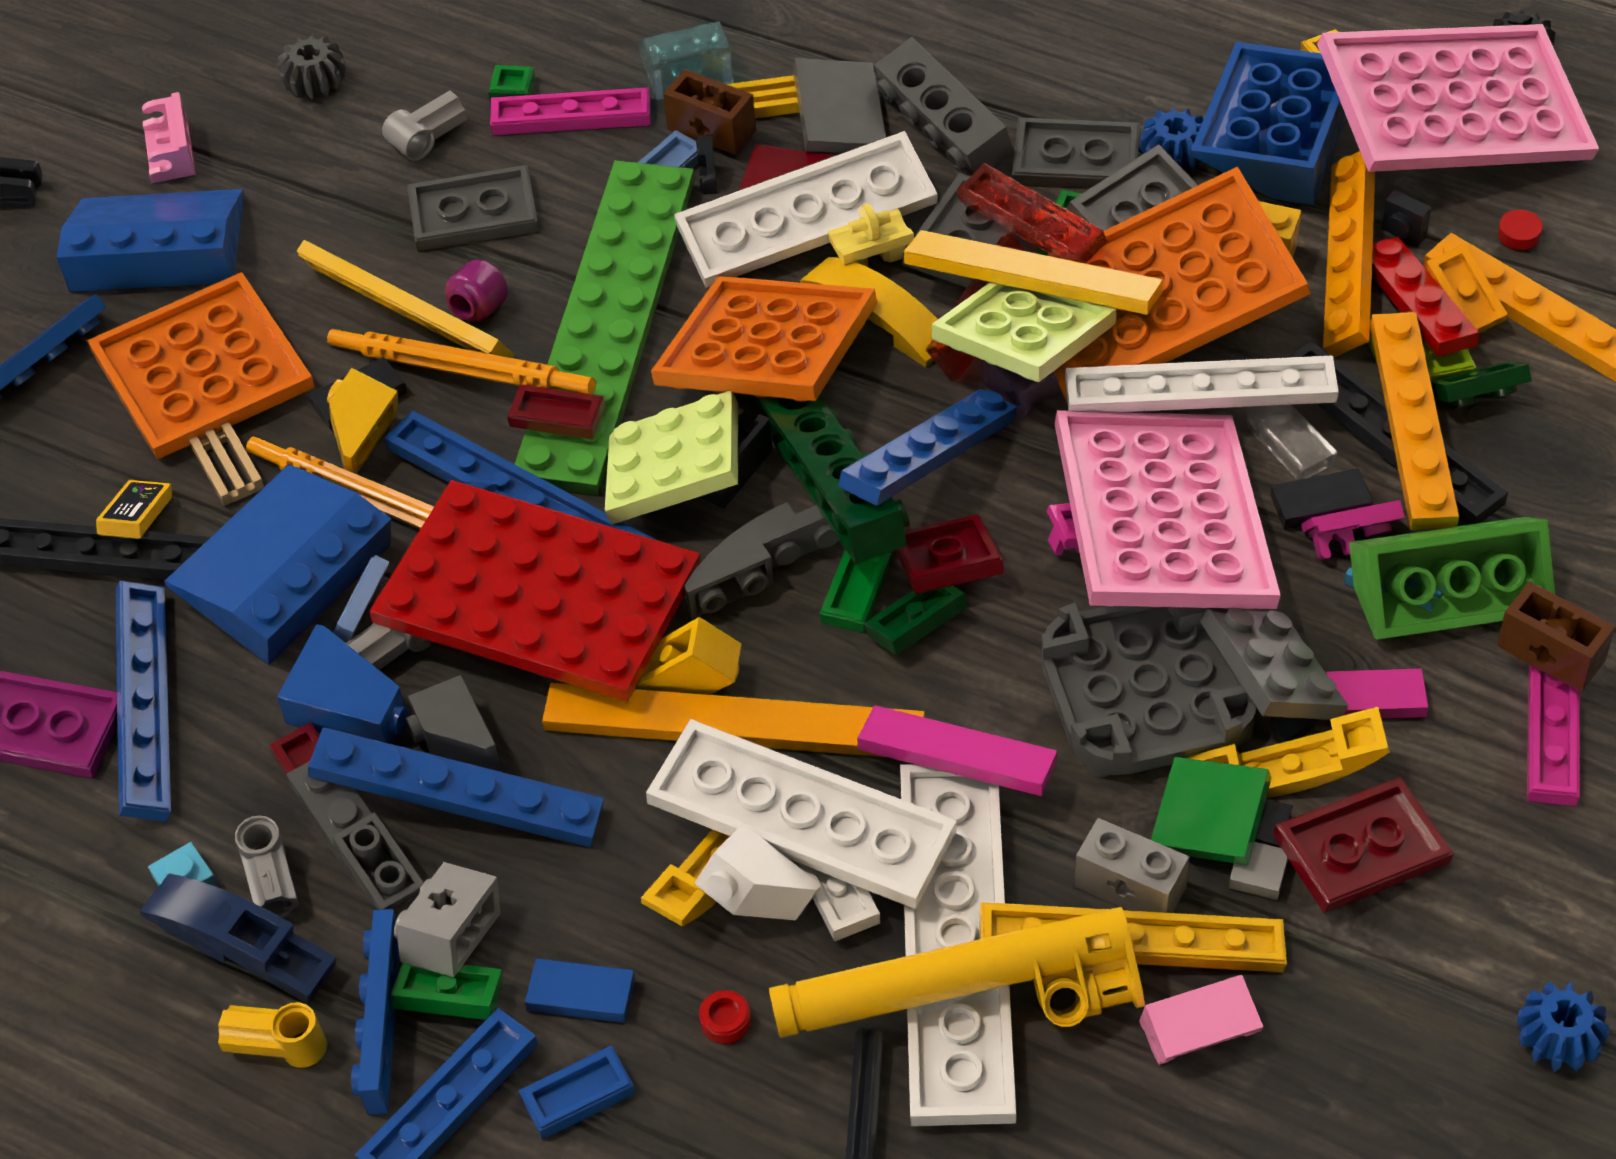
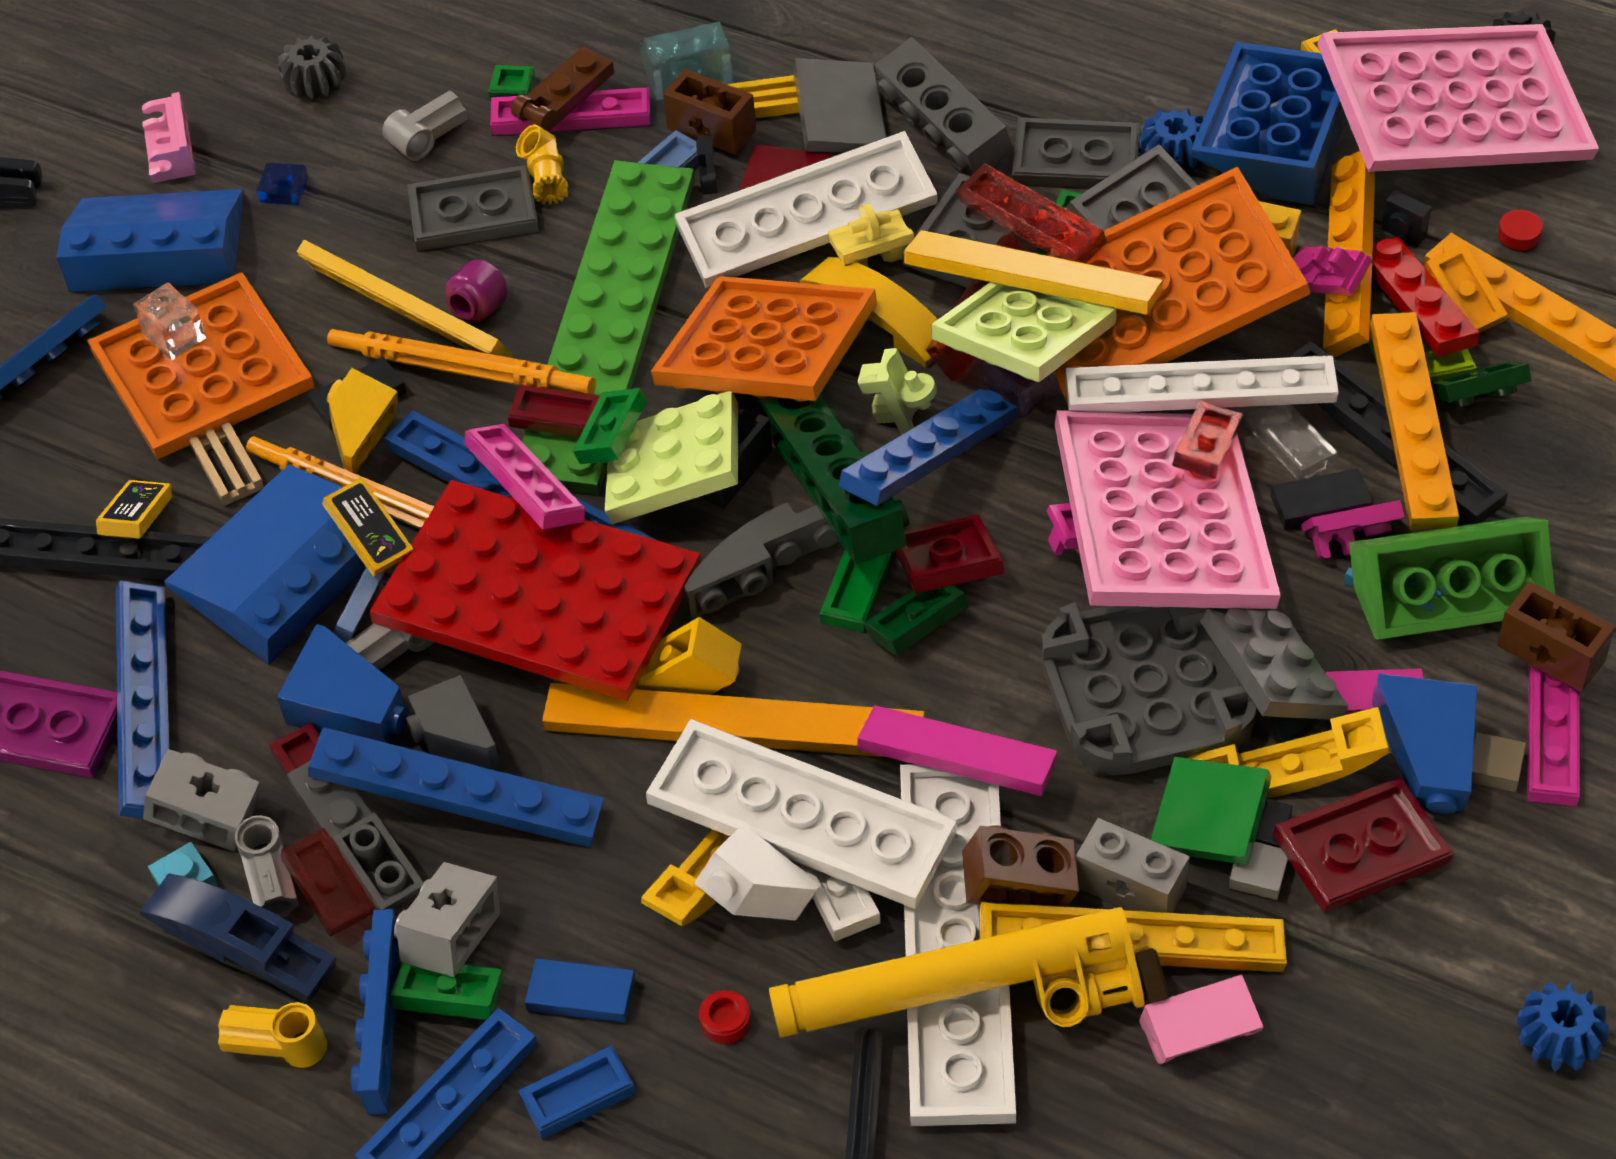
none -> clear brick [133,282,206,360]
none -> light grey brick [143,749,260,852]
none -> clear blue plate [257,163,309,205]
none -> clear red plate [280,828,375,937]
none -> tile [322,477,413,577]
none -> dark pink tile [464,424,585,530]
none -> reddish brown plate [511,46,615,131]
none -> yellow connector [516,124,568,205]
none -> green plate [573,388,647,464]
none -> yellowish green hips [858,348,937,435]
none -> reddish brown brick [962,825,1079,907]
none -> dark brown tile [1134,946,1169,1004]
none -> clear red plate [1172,401,1243,479]
none -> dark pink plate [1293,246,1372,295]
none -> blue slope [1372,673,1477,814]
none -> dark tan tile [1472,732,1526,793]

